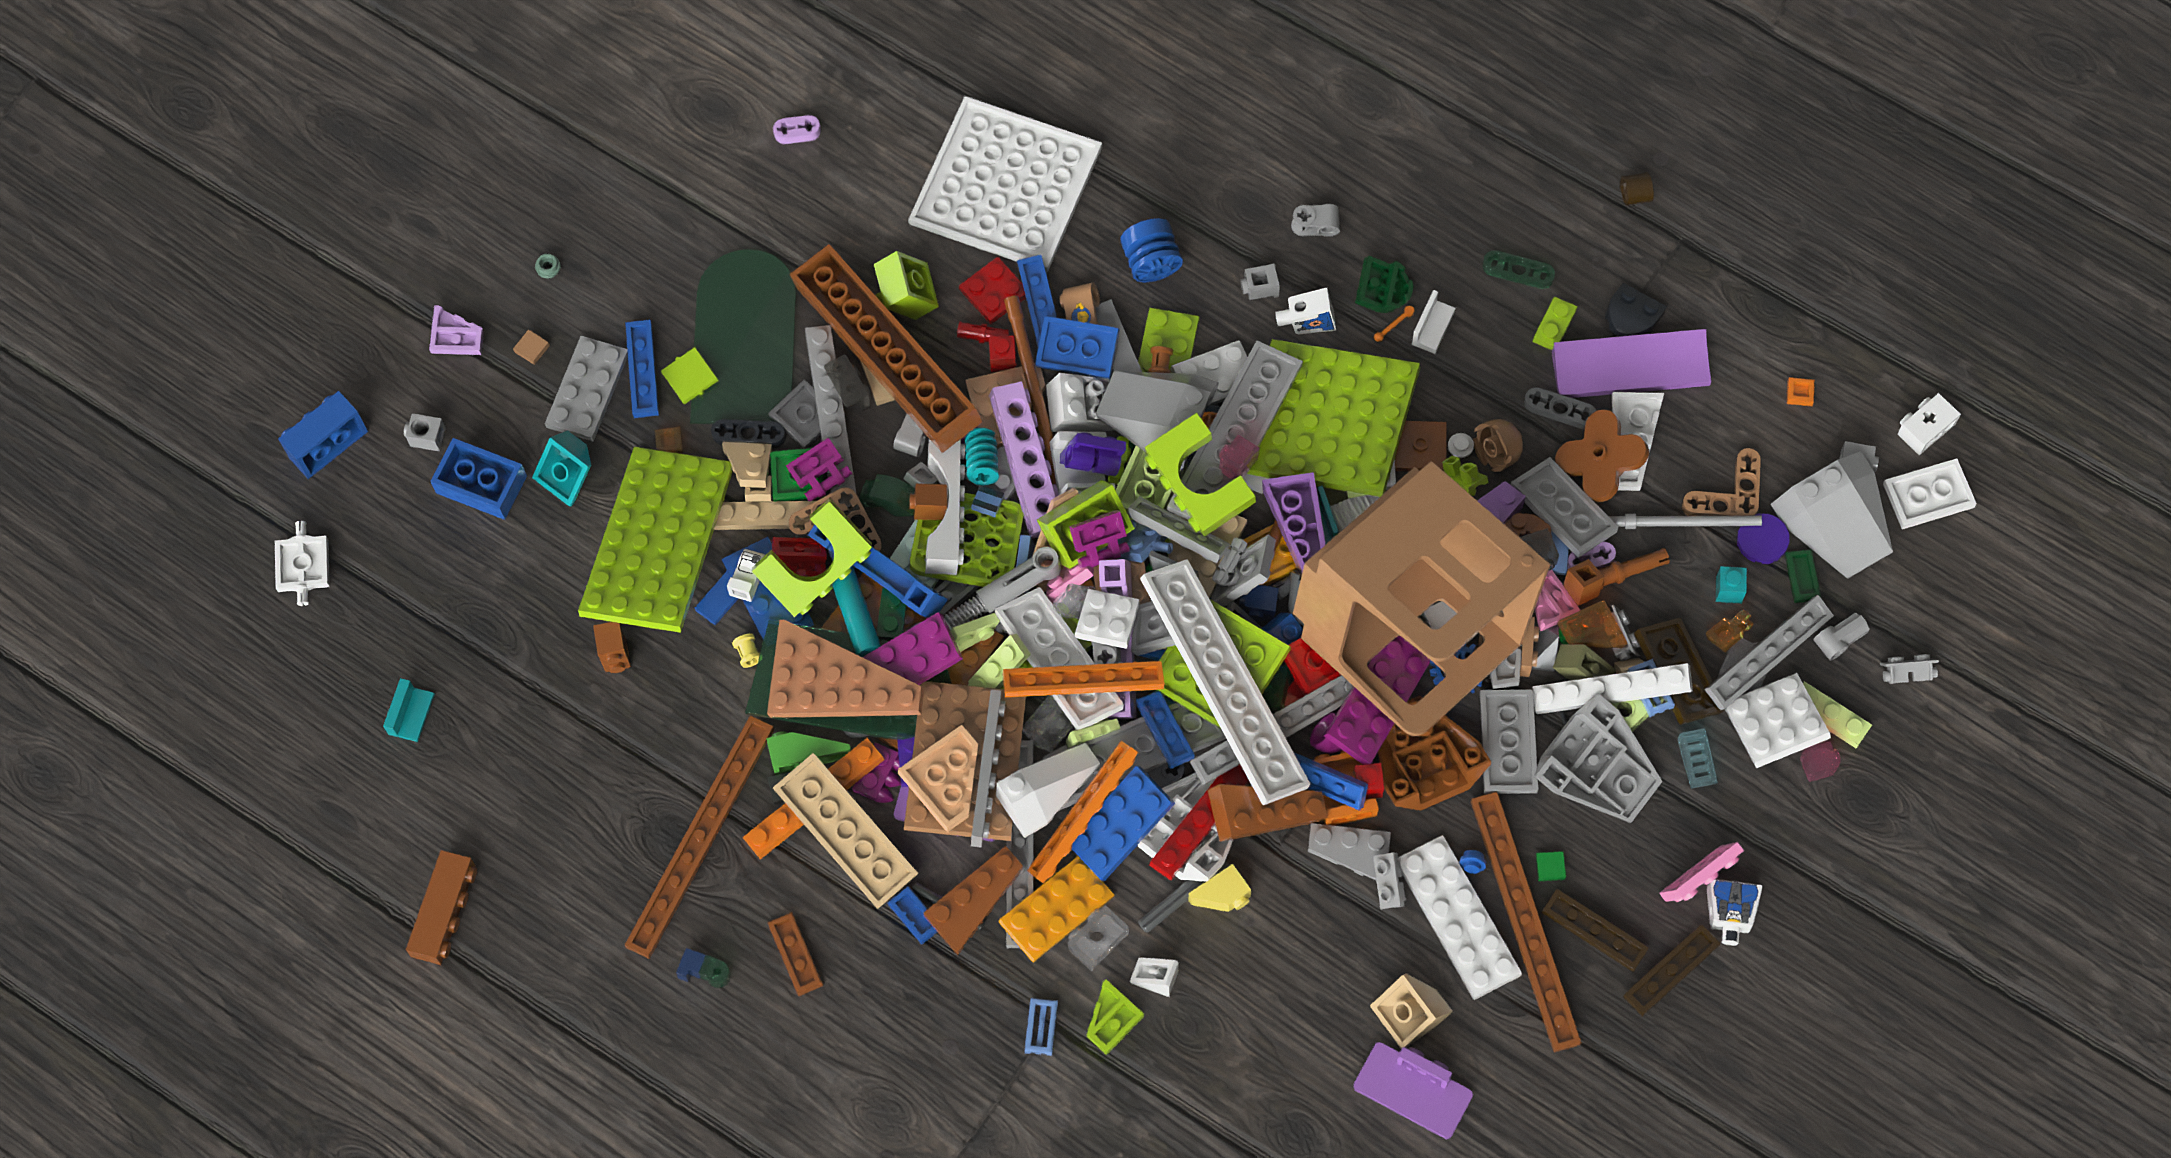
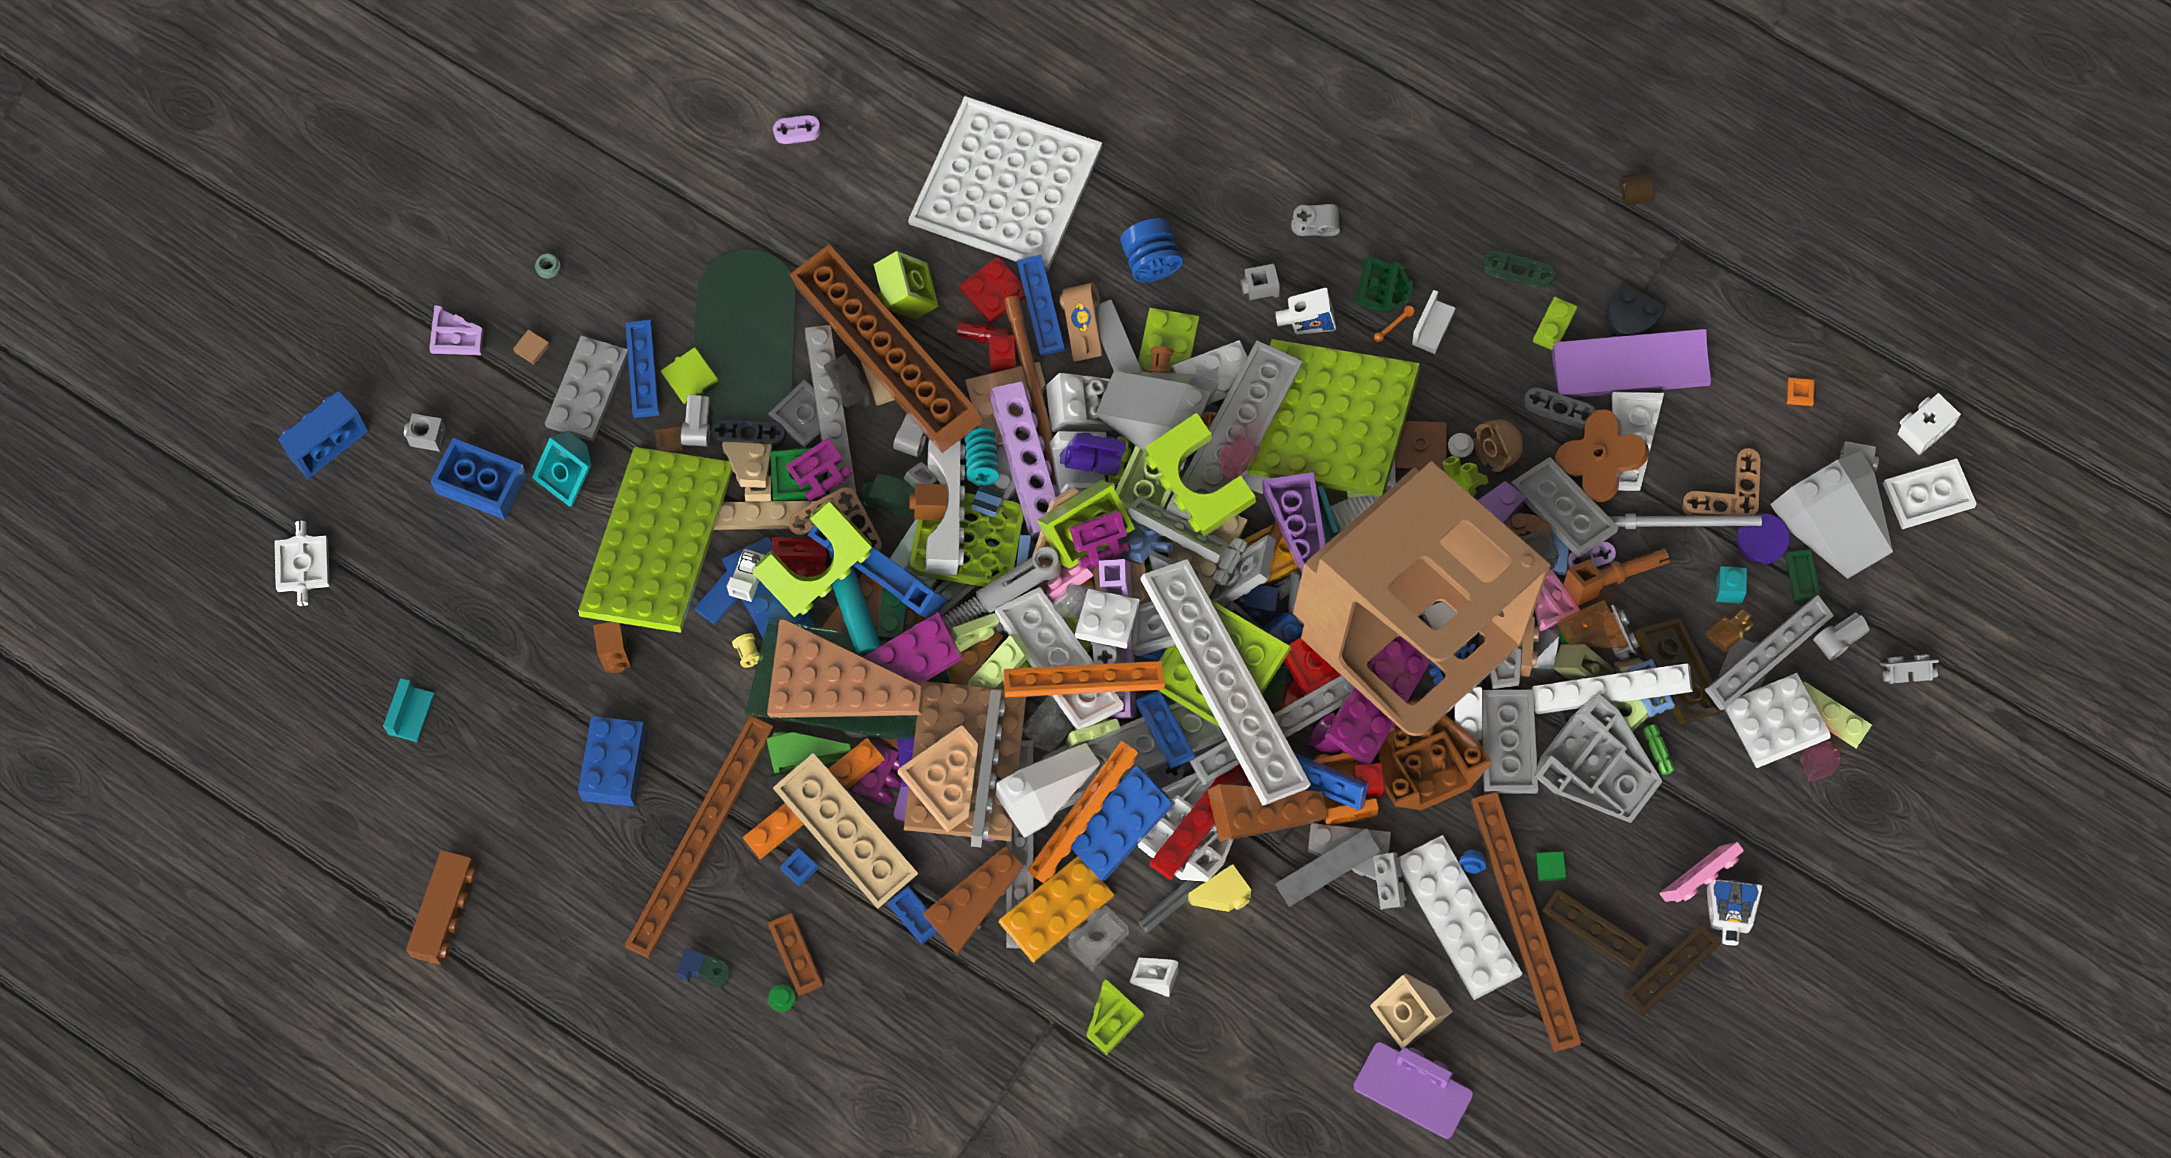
medium blue tile [1025,998,1058,1056] -> none
blue plate [1035,316,1120,379] -> none
clear light blue slope [1677,728,1717,789] -> none
none -> blue brick [578,716,647,807]
none -> light grey piece [681,395,710,447]
none -> green plate [768,985,796,1012]
none -> blue plate [780,848,818,887]
none -> flat silver tile [1275,828,1380,907]
none -> white plate [1454,686,1482,740]
none -> bright green axle [1643,724,1675,775]

